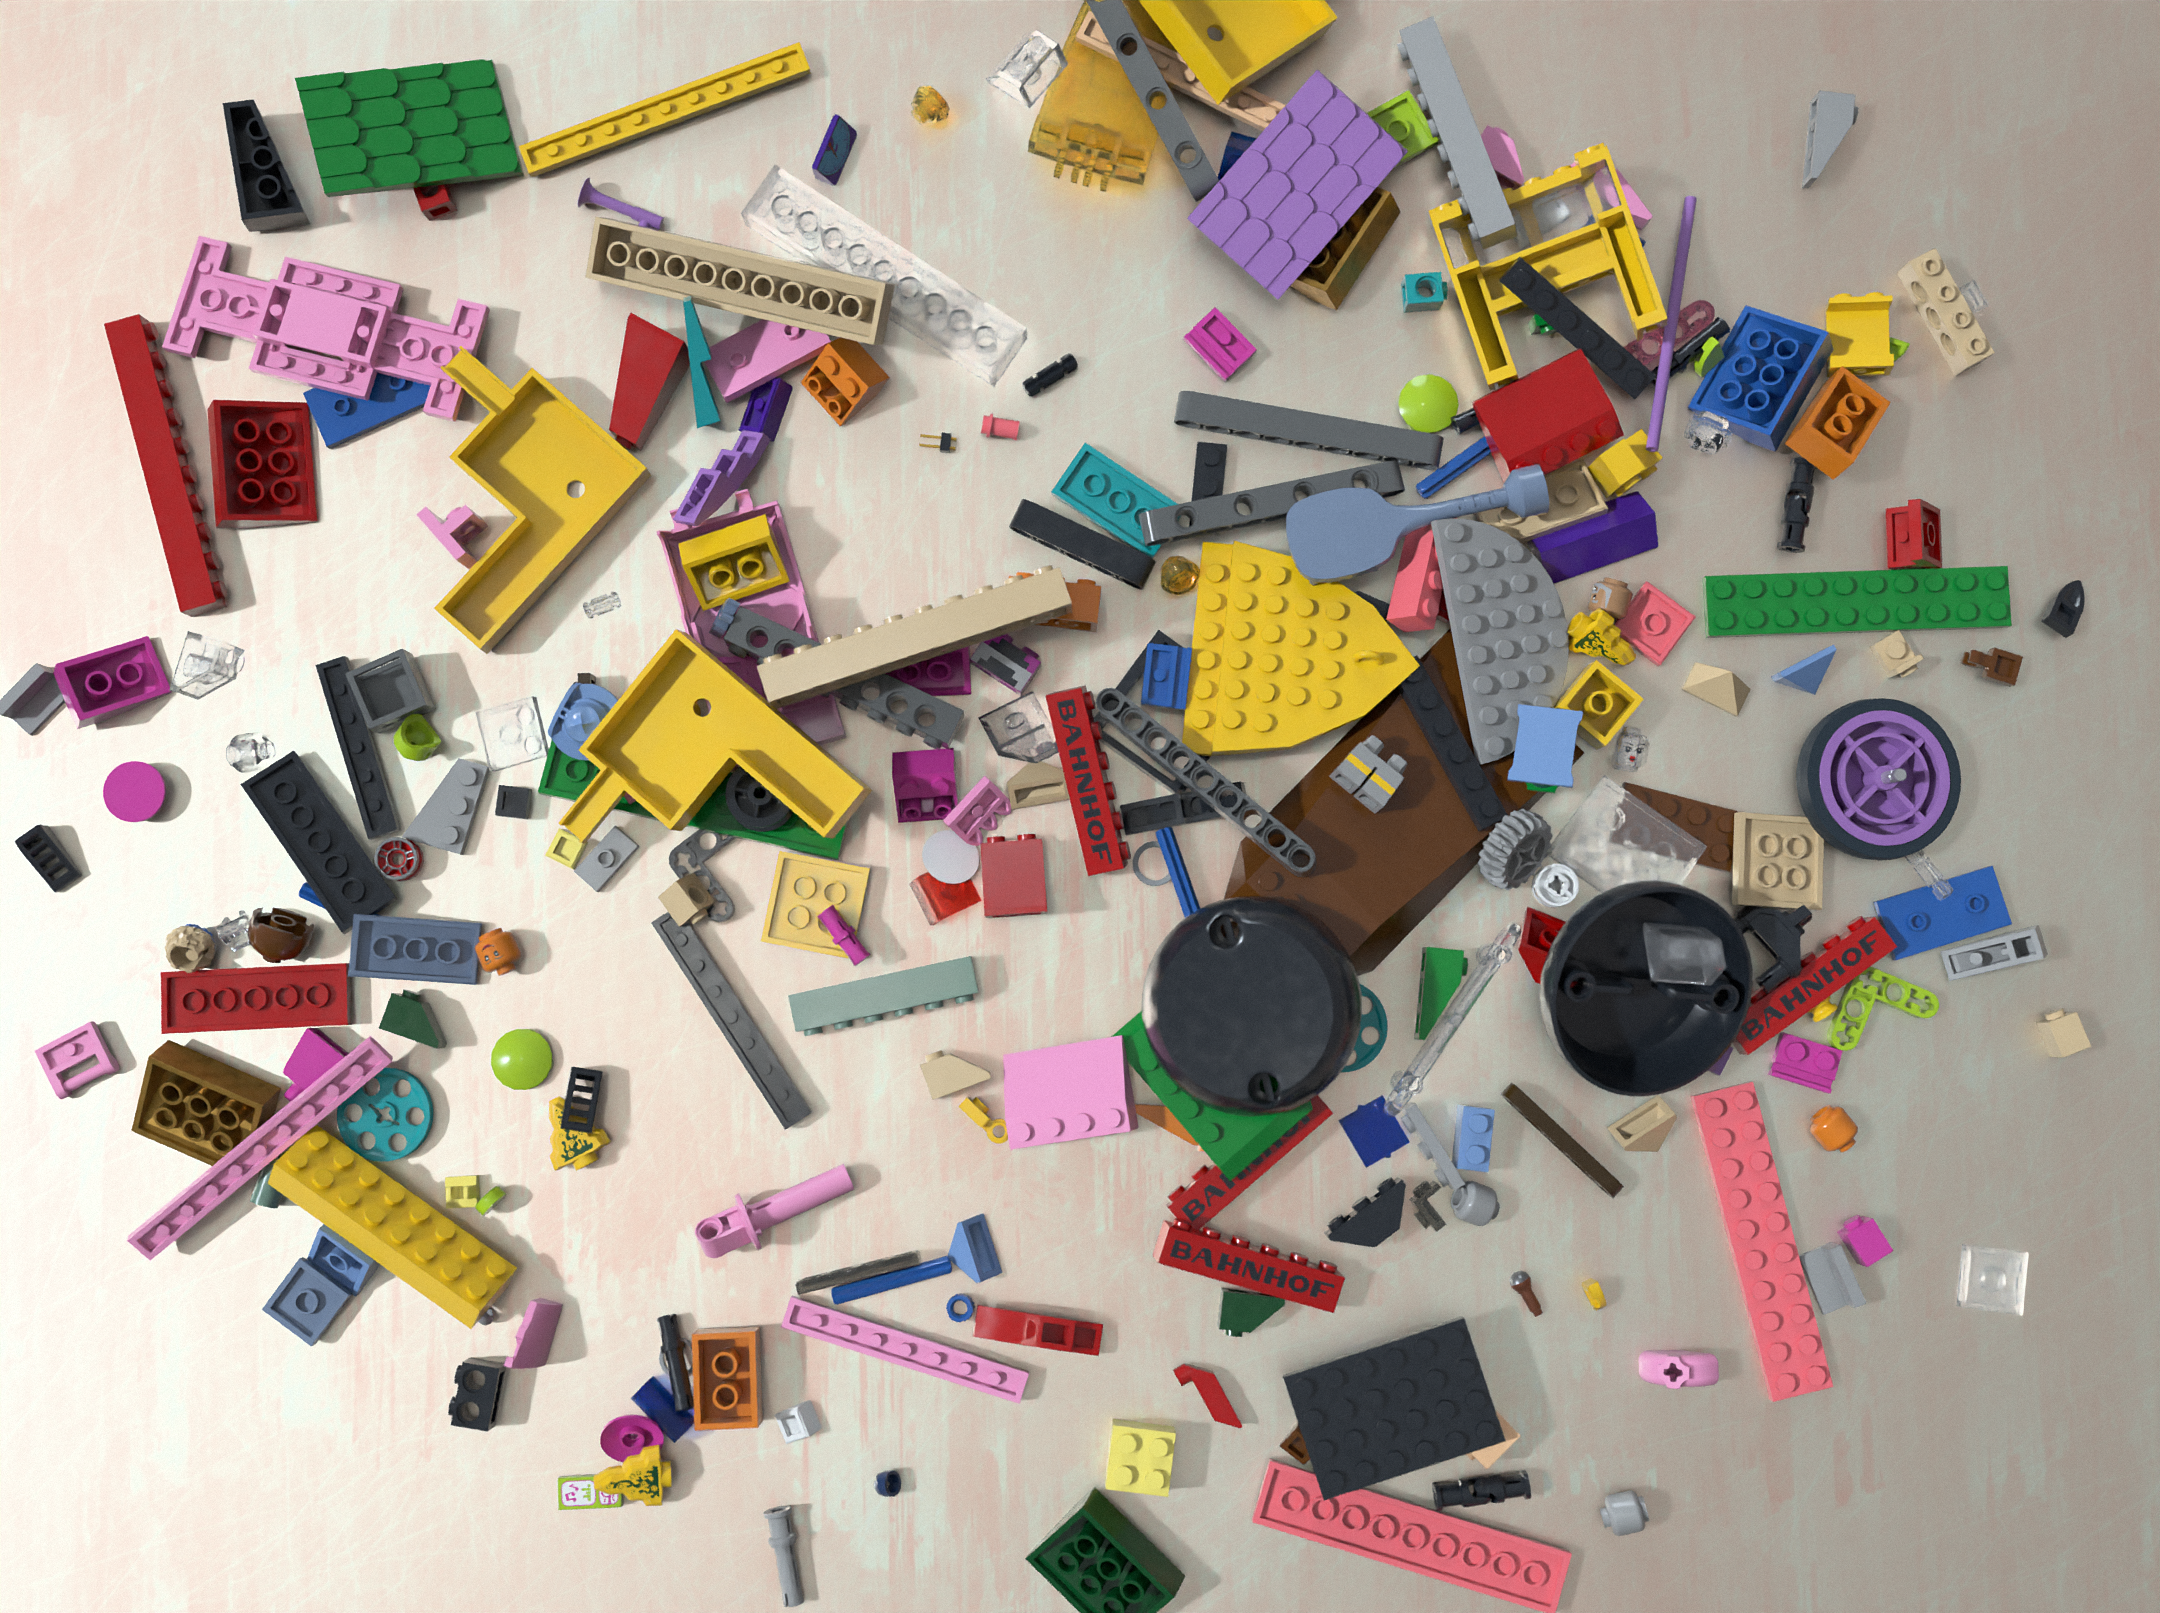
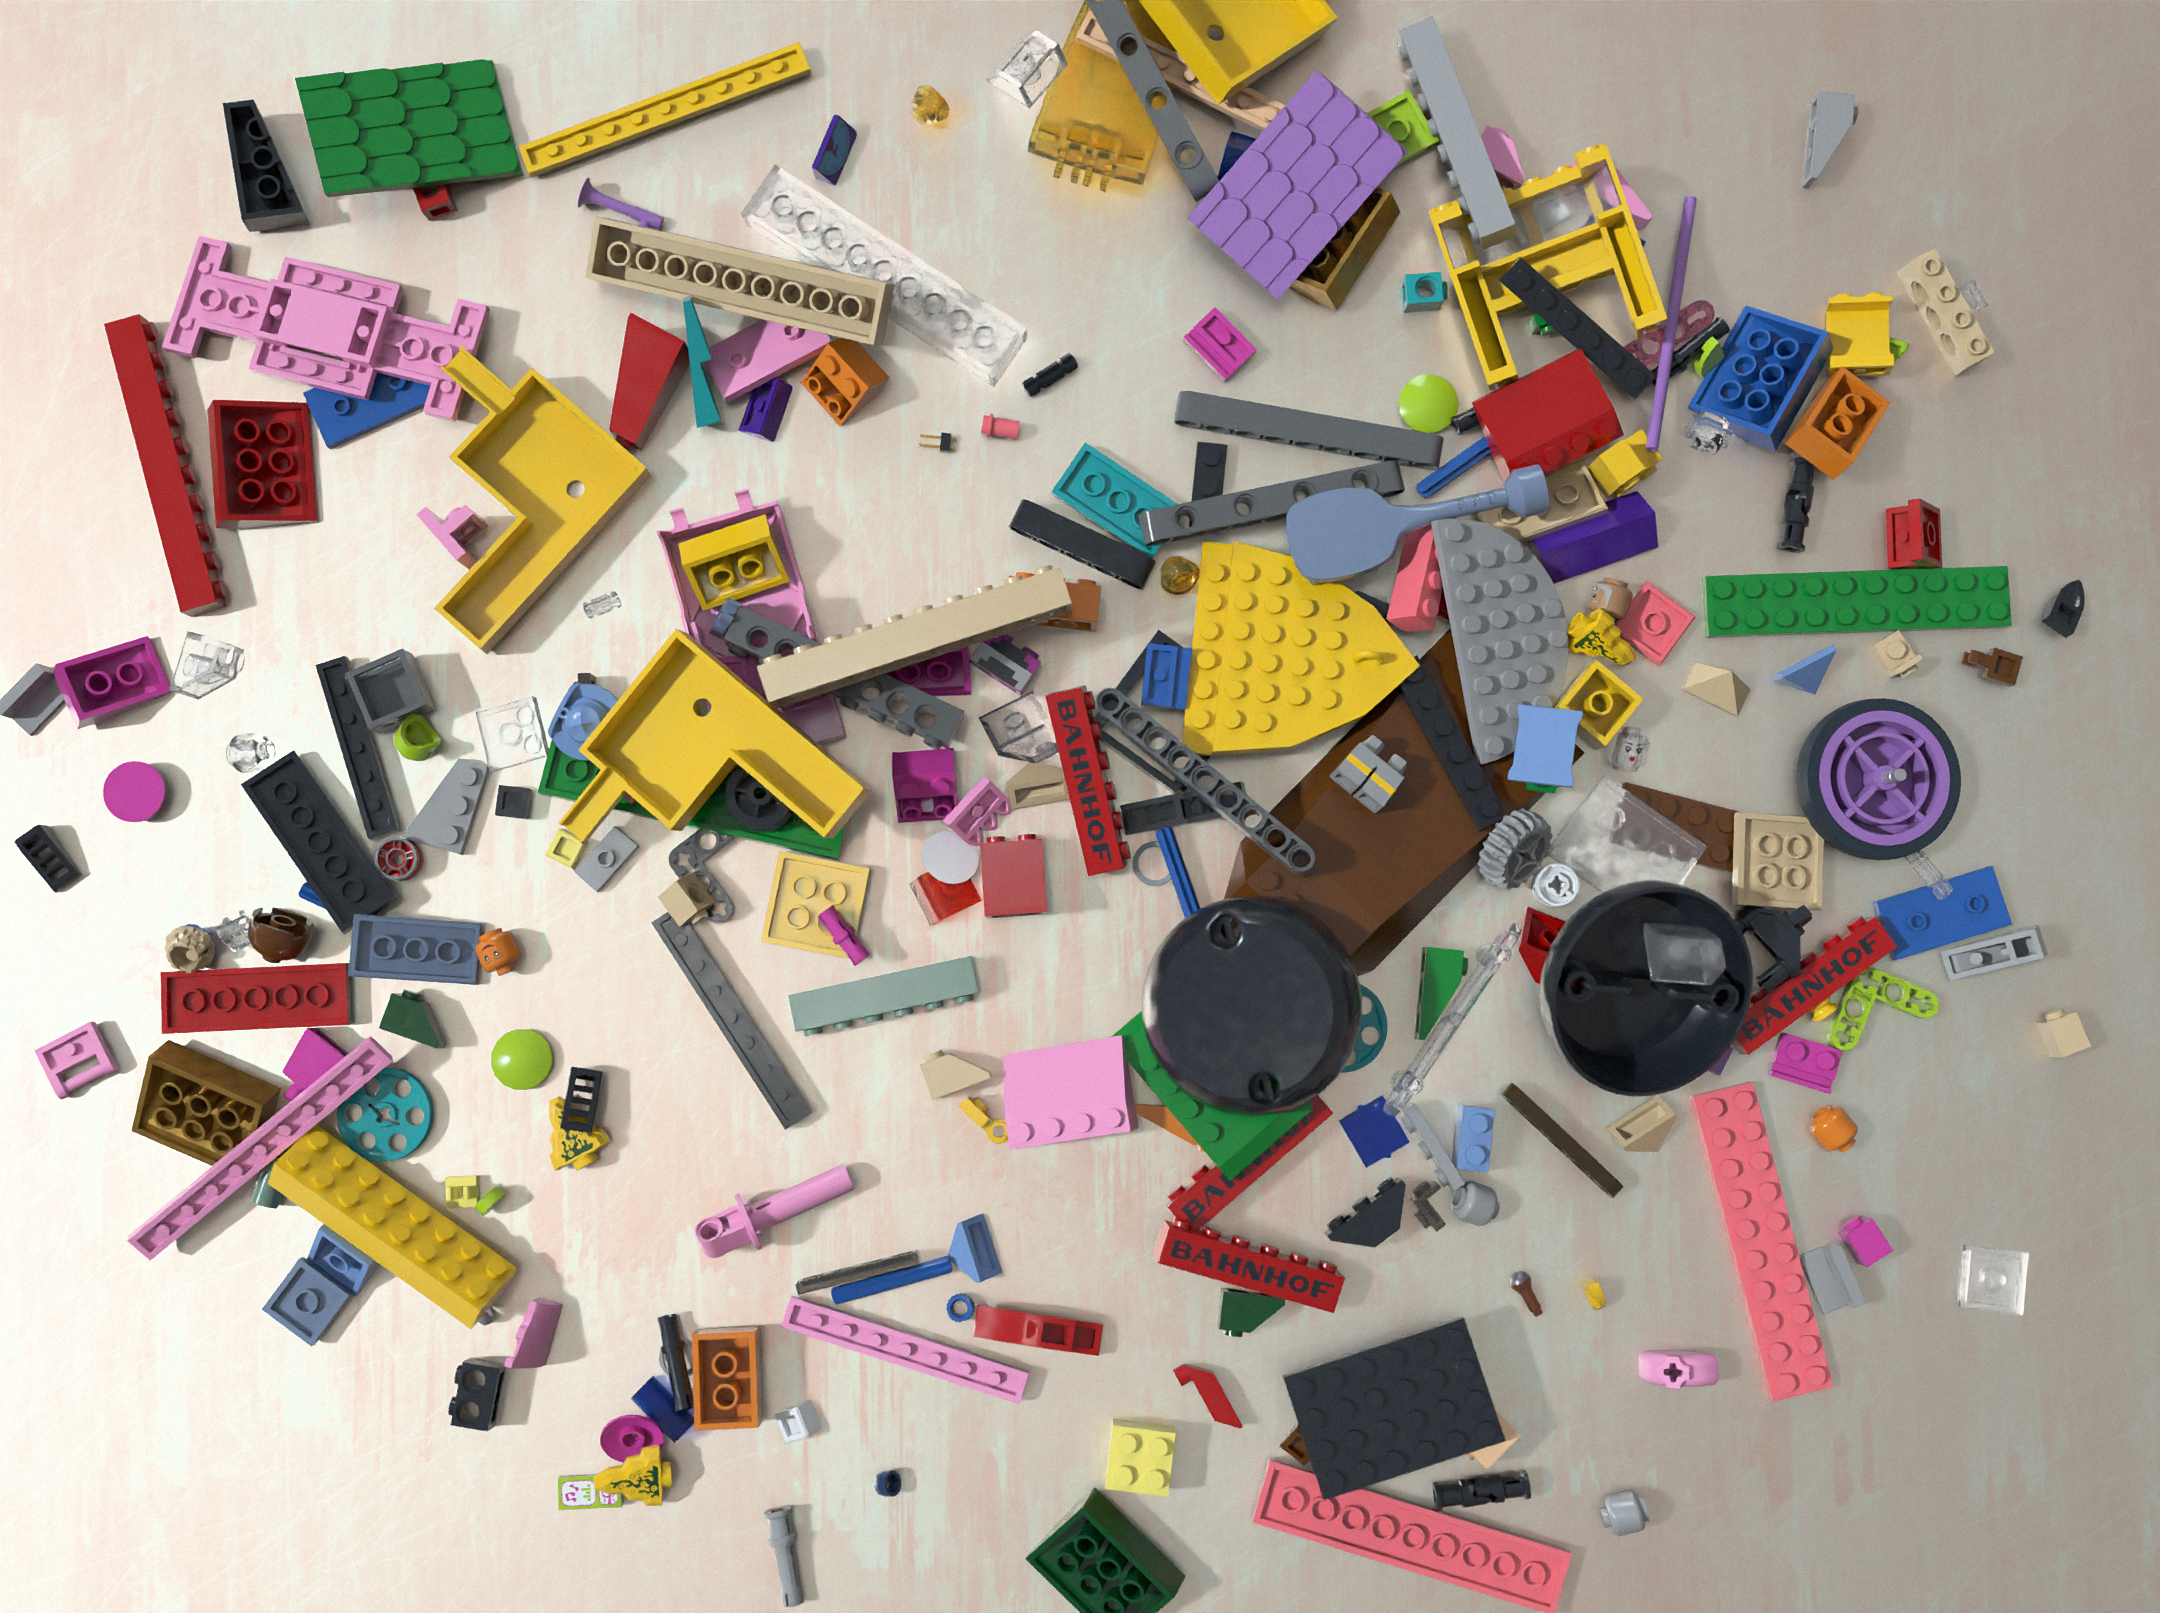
medium lavender slope [673,430,770,527] -> none

